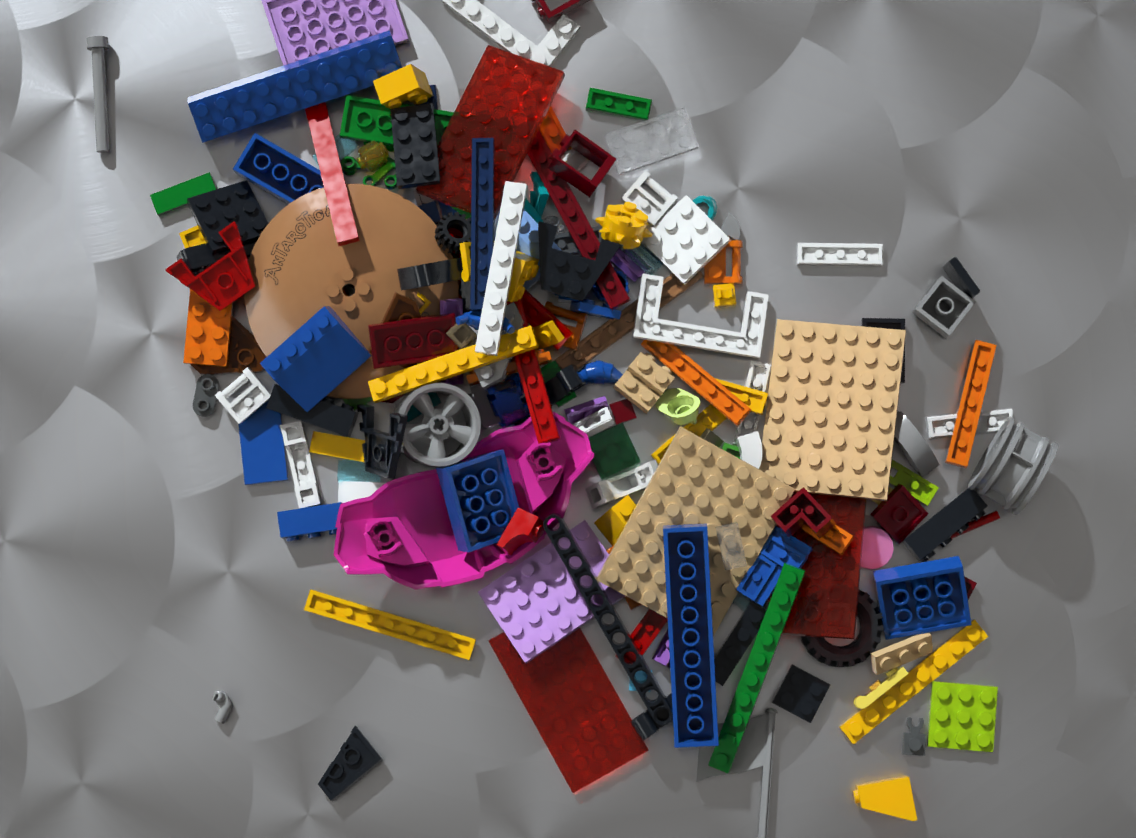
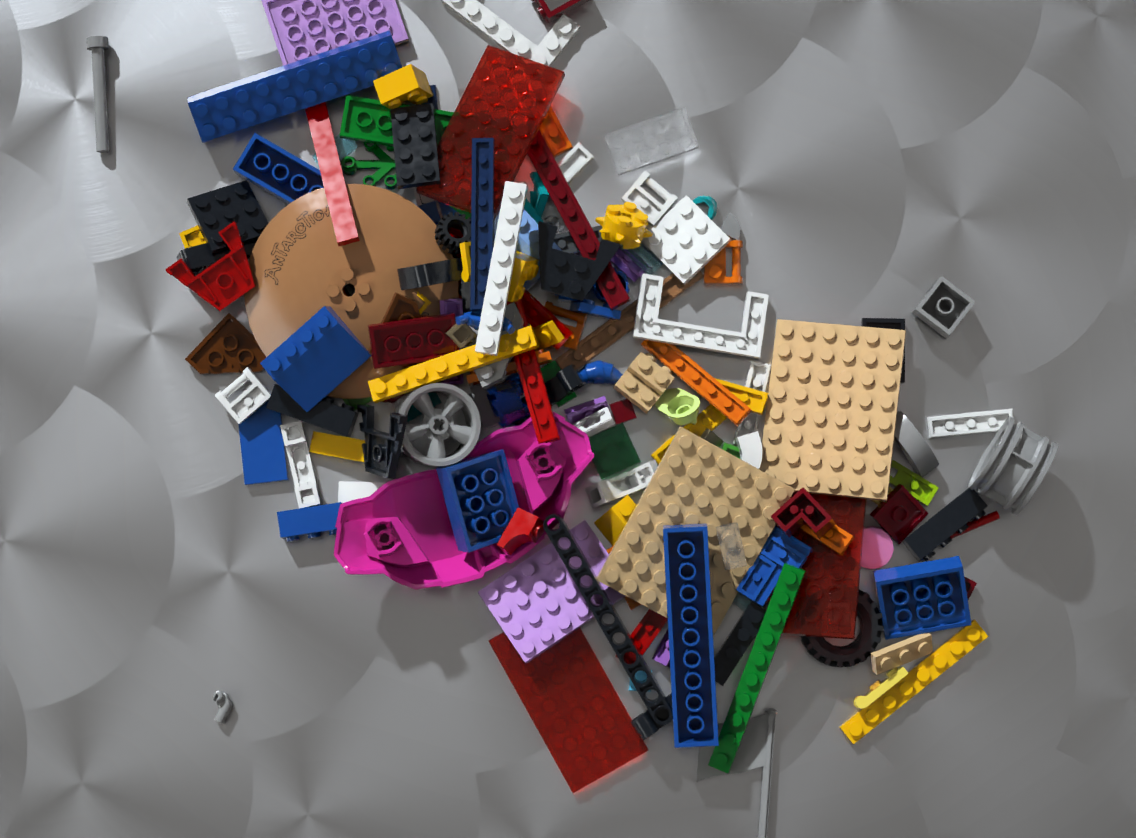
green tile [150,172,216,216] -> none
orange plate [183,289,233,367] -> none
dark grey plate [193,374,219,417] -> none
yellow plate [304,589,476,660] -> none
black wing [318,726,383,802] -> none
clear light blue tile [337,460,381,482] -> none
clear yellow head [356,140,389,172] -> none
dark red window [548,130,616,198] -> none
green tile [586,88,652,122] -> none
yellow tile [712,283,736,307] -> none
black plate [772,664,830,723] -> none
white tile [797,243,883,266] -> none
yellow slope [853,776,917,821] -> none
dark grey plate [902,717,926,756] -> none
lime plate [927,681,998,752] -> none
black tile [943,257,980,299] -> none
orange plate [945,340,996,468] -> none

